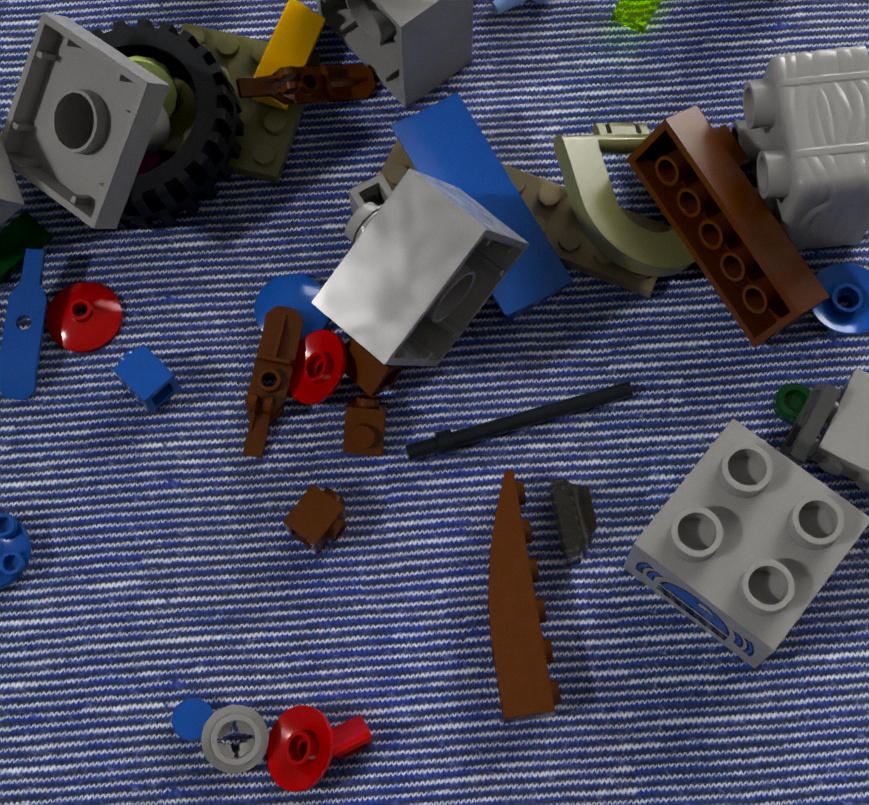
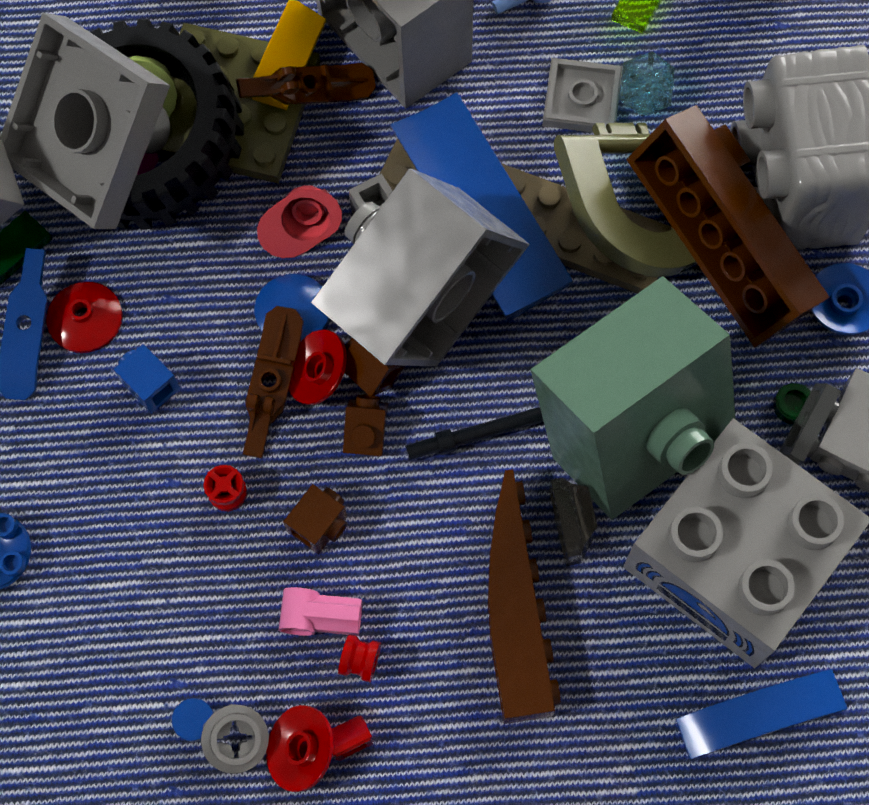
none -> red wheel [203,465,247,512]
none -> coral piece [257,185,342,258]
none -> bright pink piece [278,587,362,636]
none -> red wheel [338,634,381,683]
none -> sand green brick [530,276,736,520]
none -> light grey tile [542,58,623,133]
none -> clear light blue brick [619,51,675,116]
none -> blue slope [675,669,848,760]

